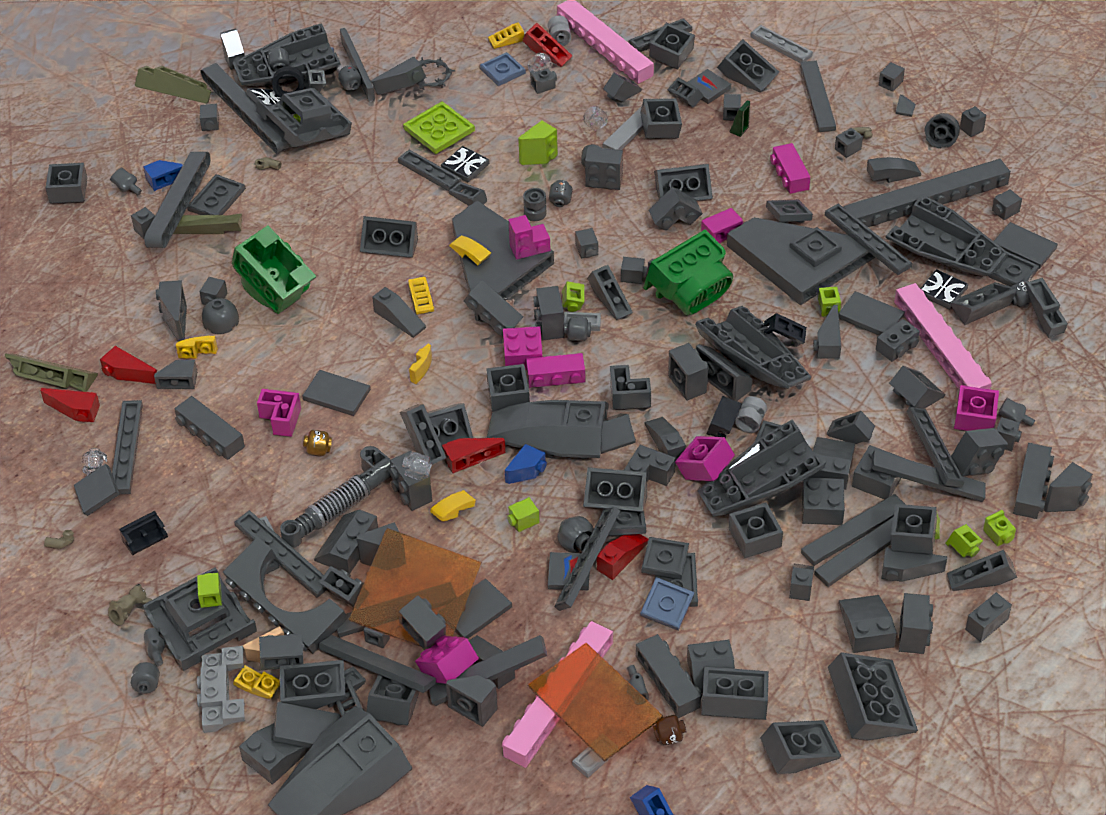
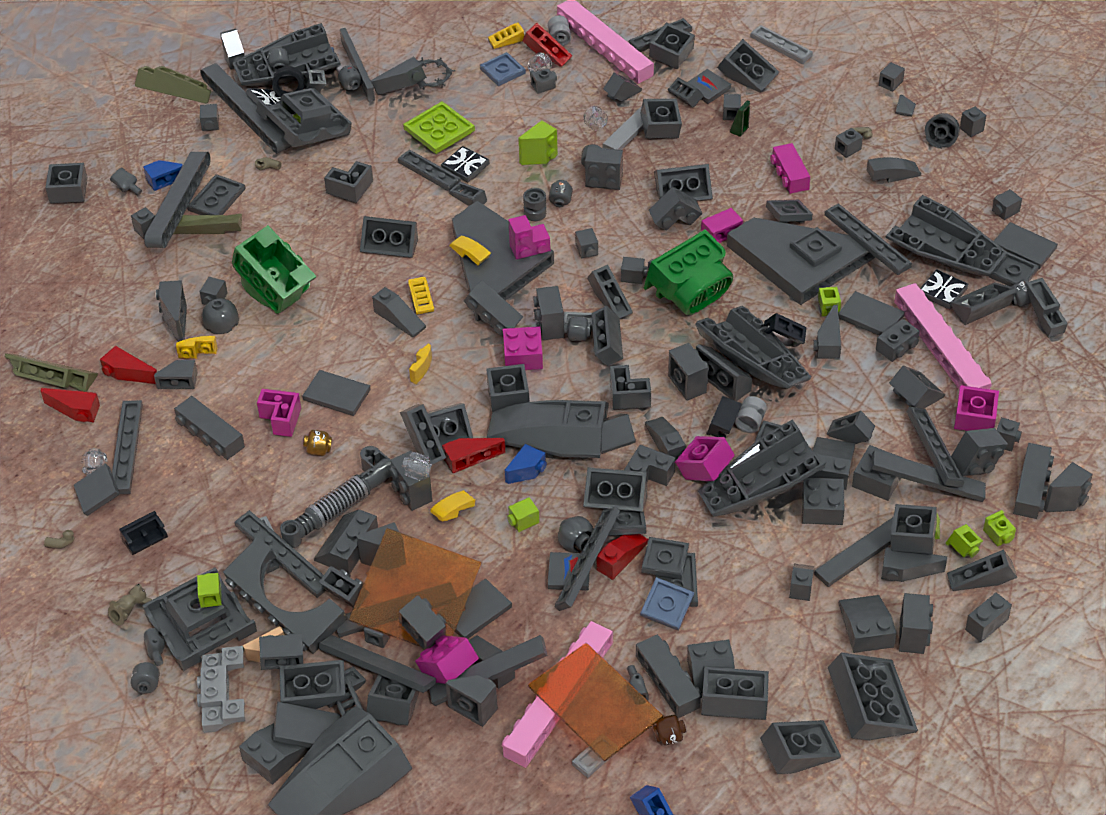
yellow slope [233,665,280,699] -> none
dark pink brick [526,353,585,388] -> none
lime brick [561,281,584,312] -> none
dark grey brick [728,502,783,558] -> none
dark grey tile [800,60,836,132] -> none
dark grey tile [801,494,906,566] -> none
dark grey brick [844,159,1011,227] -> none
dark grey piece [998,398,1035,427] -> none
none -> dark grey brick [324,161,373,203]
none -> dark grey brick [592,305,623,366]

